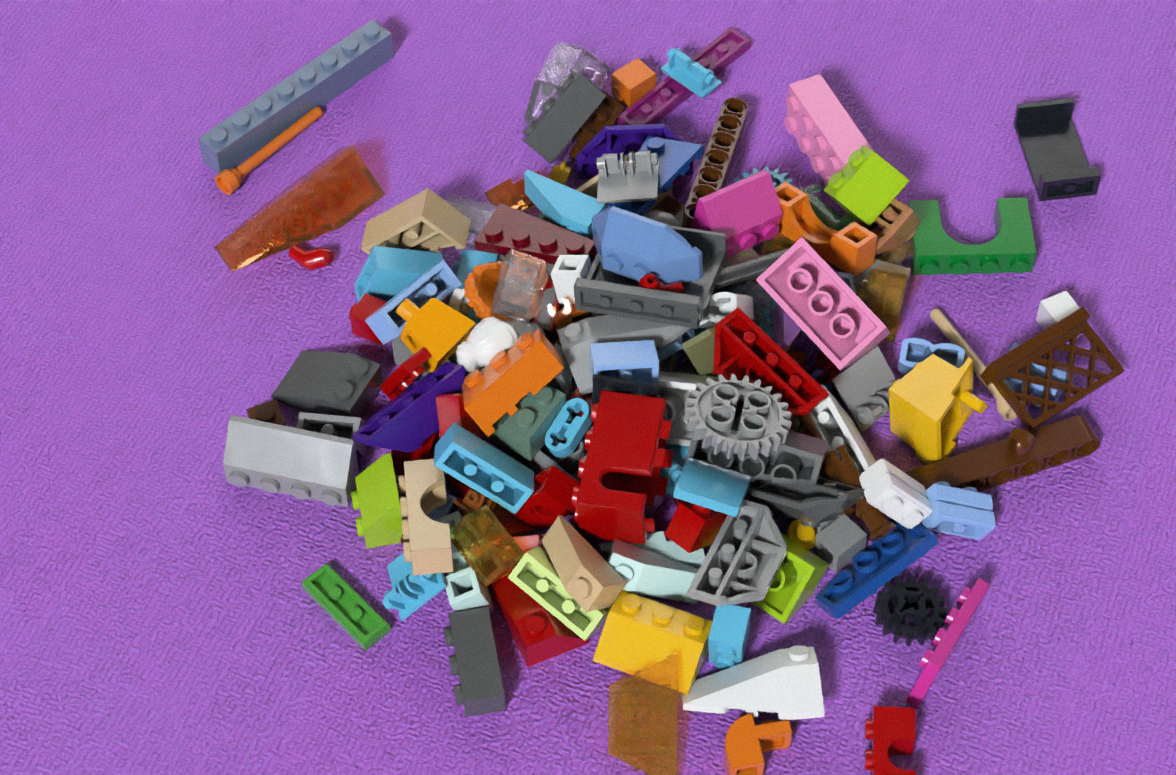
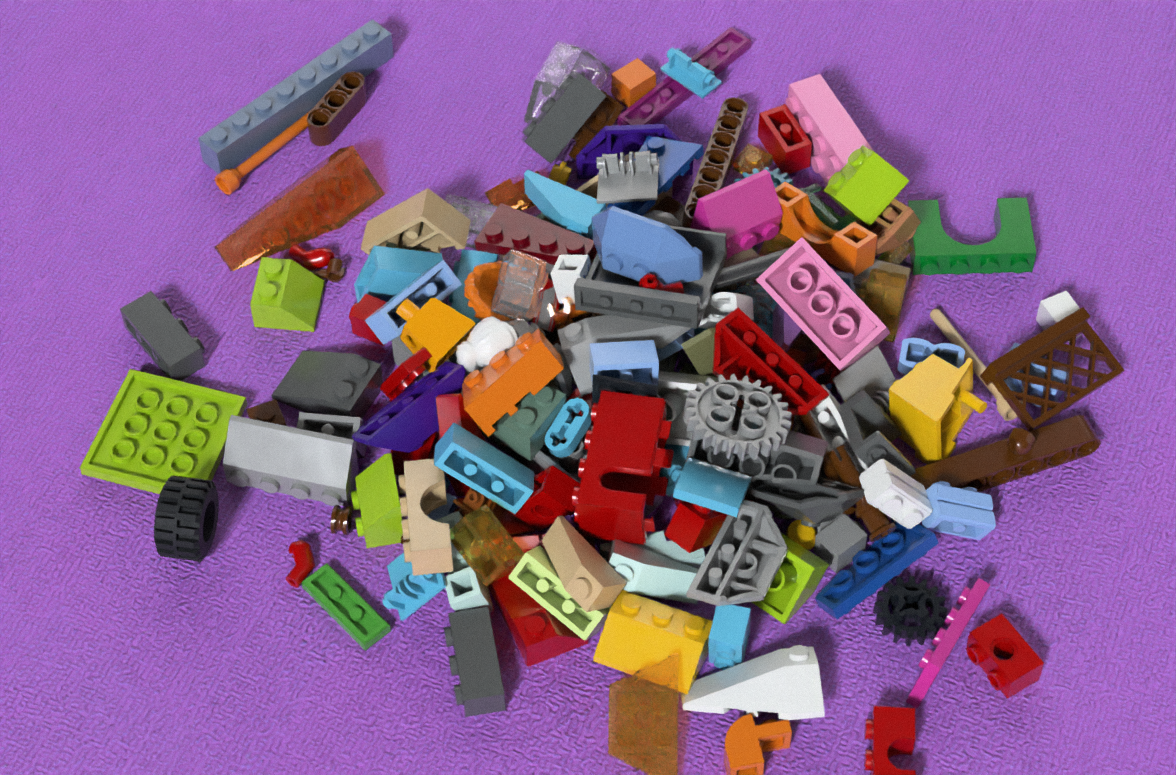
white plate [449,288,473,315] -> none
black panel [1013,98,1101,202] -> none
none -> lime plate [80,369,247,494]
none -> dark grey brick [120,291,205,381]
none -> black tyre [154,475,219,562]
none -> lime slope [250,257,325,332]
none -> red arm [285,540,315,588]
none -> beam [307,71,367,146]
none -> reddish brown hand [311,258,345,283]
none -> reddish brown bush [330,505,353,535]
none -> clear yellow plate [733,144,773,175]
none -> red brick [758,104,812,174]
none -> plate [791,334,820,364]
none -> dark grey panel [838,390,916,476]
none -> red brick [966,613,1044,699]

